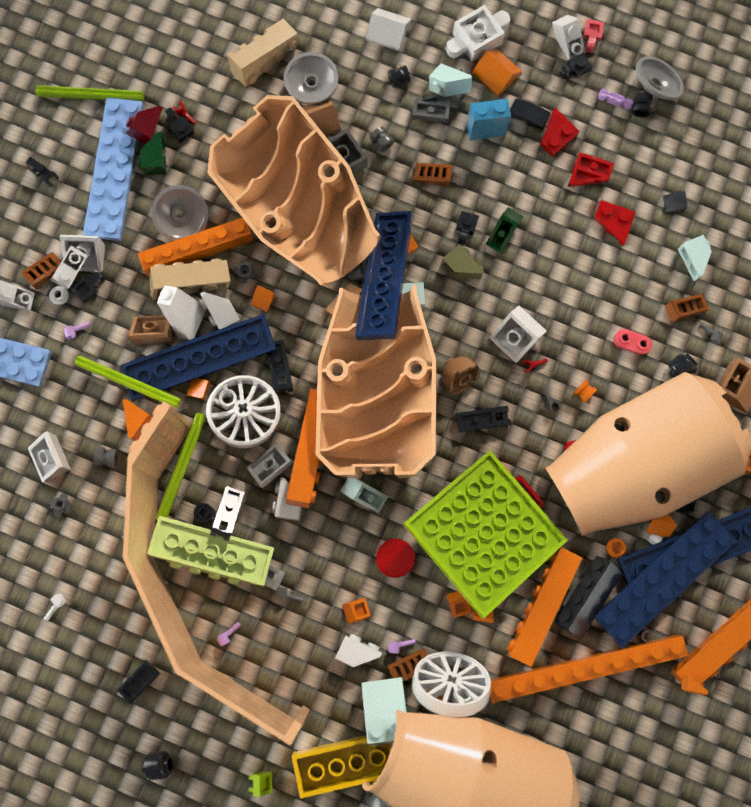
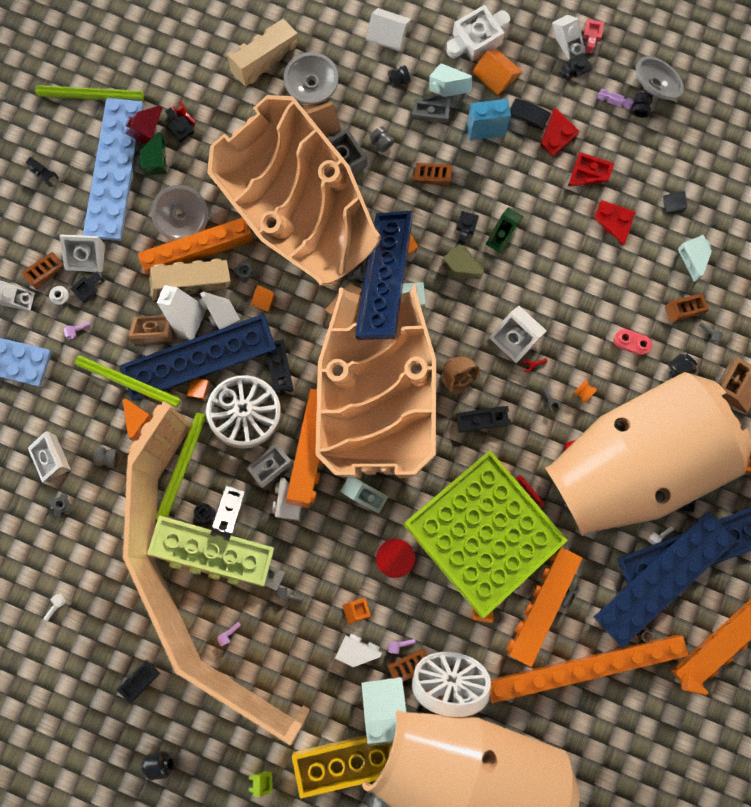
white slope [51,246,88,290] -> none
orange slope [446,591,472,618] -> none
black brick [555,555,623,640] -> none
orange plate [606,538,626,558] -> none
orange slope [646,514,677,537] -> none

